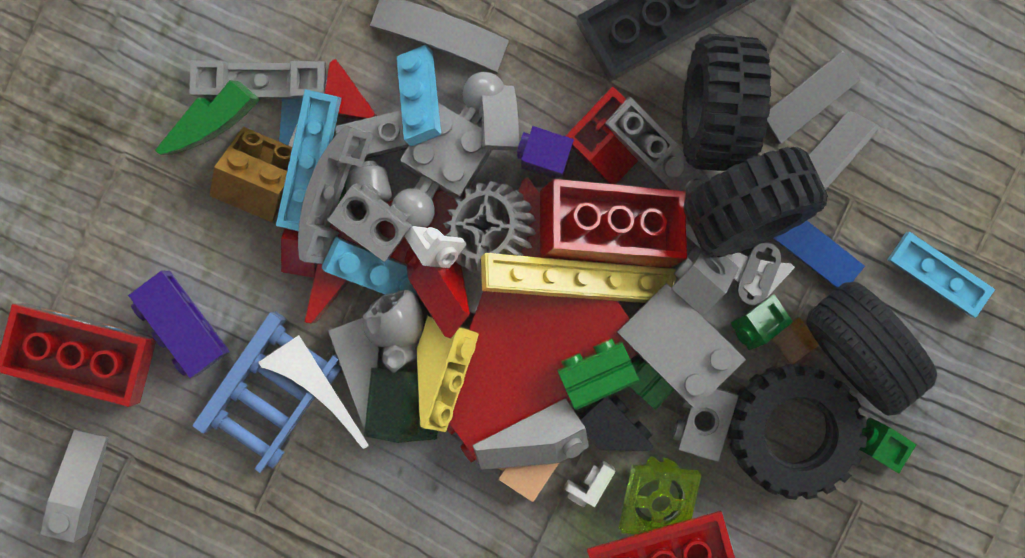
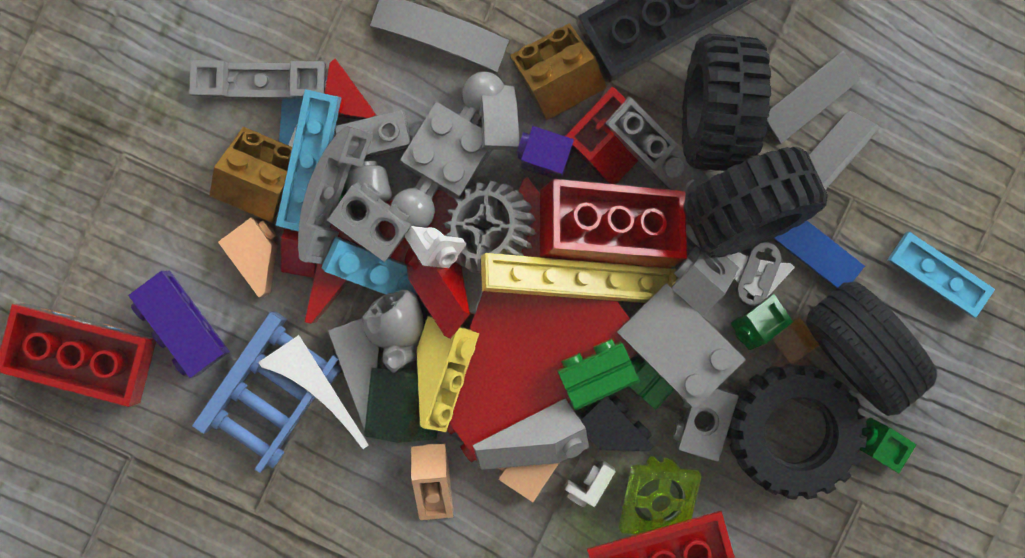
light grey slope [40,429,109,543] -> none
green slope [155,80,260,155] -> none
medium azure plate [397,44,441,146] -> none
none -> light nougat slope [218,217,278,298]
none -> light nougat slope [411,444,453,520]
none -> pearl gold slope [510,23,607,120]

